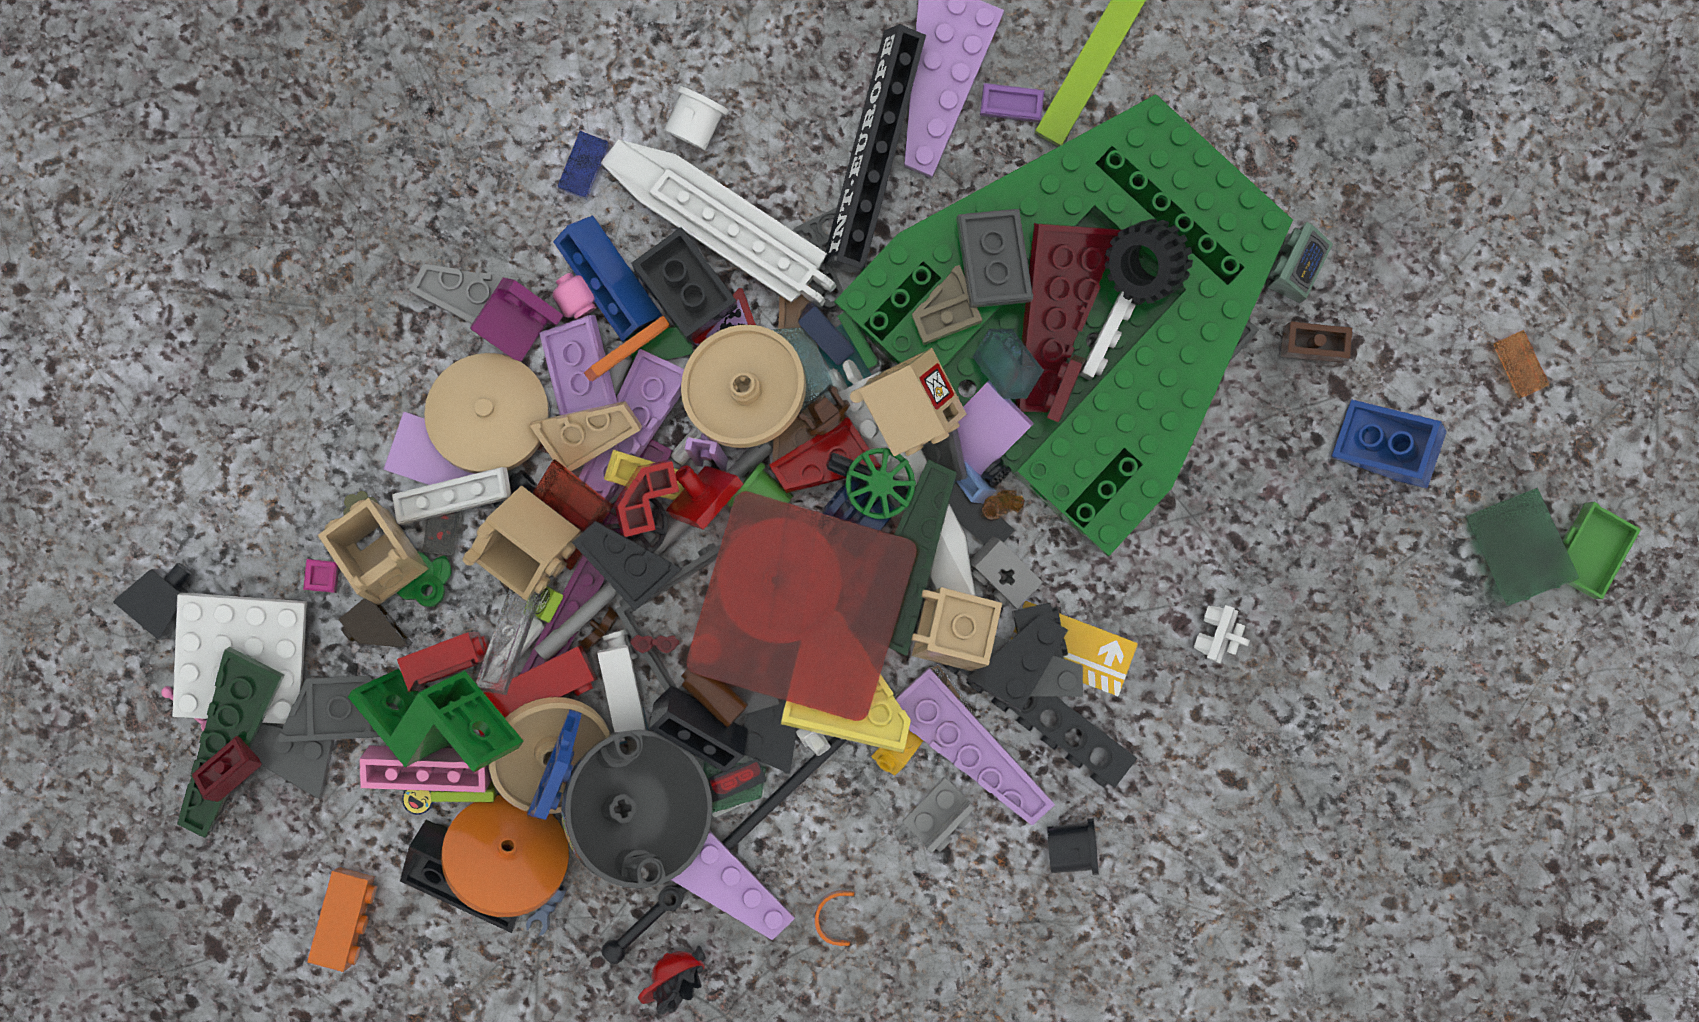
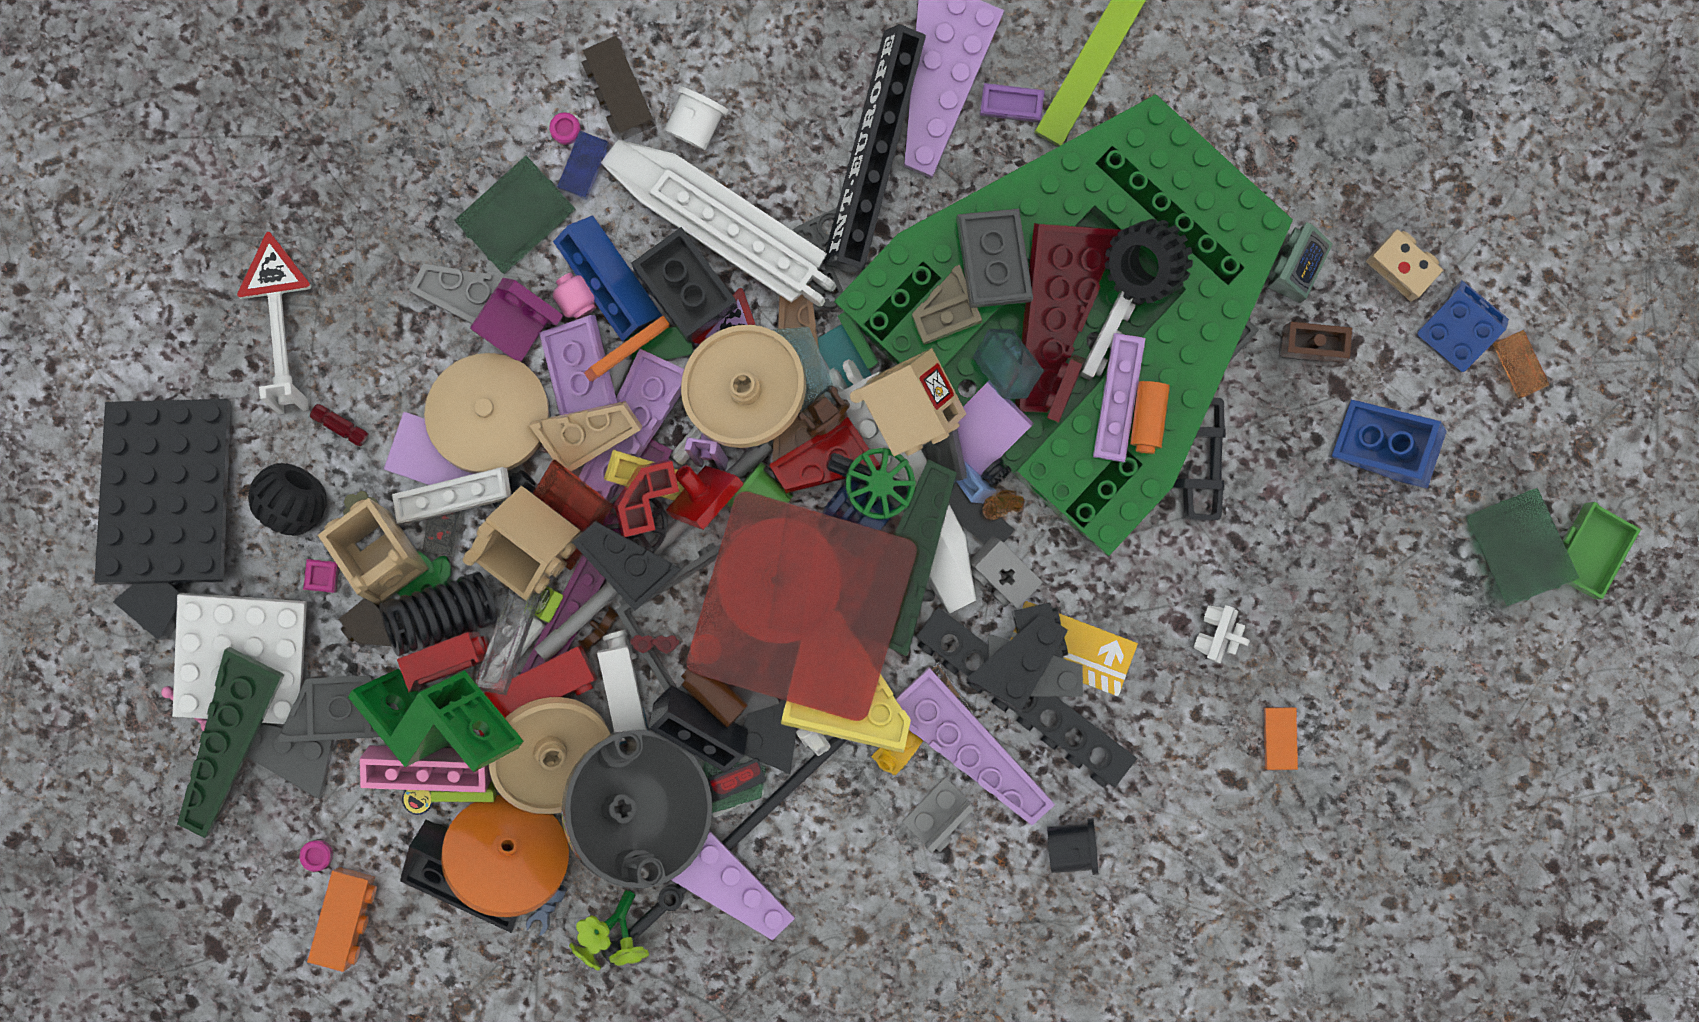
dark red slope [191,736,262,802] -> none
blue wing [527,709,582,820] -> none
hair [637,946,706,1015] -> none
dark blue slope [798,302,855,365] -> none
orange helmet [815,890,855,946] -> none
tan container [911,587,1002,671] -> none
none -> black plate [94,399,231,585]
none -> white piece [237,232,311,415]
none -> black wheel [248,463,326,536]
none -> dark pink tile [299,840,333,872]
none -> dark red axle [310,404,368,446]
none -> black piece [380,571,497,656]
none -> clear green piece [454,155,576,274]
none -> dark pink tile [549,112,581,145]
none -> lime plant [569,890,649,971]
none -> dark brown brick [581,36,656,140]
none -> lavender tile [1093,333,1146,463]
none -> orange brick [1130,381,1170,454]
none -> black bar [1172,397,1226,521]
none -> orange tile [1263,707,1298,770]
none -> tan brick [1366,229,1443,302]
none -> blue bracket [1417,280,1509,372]

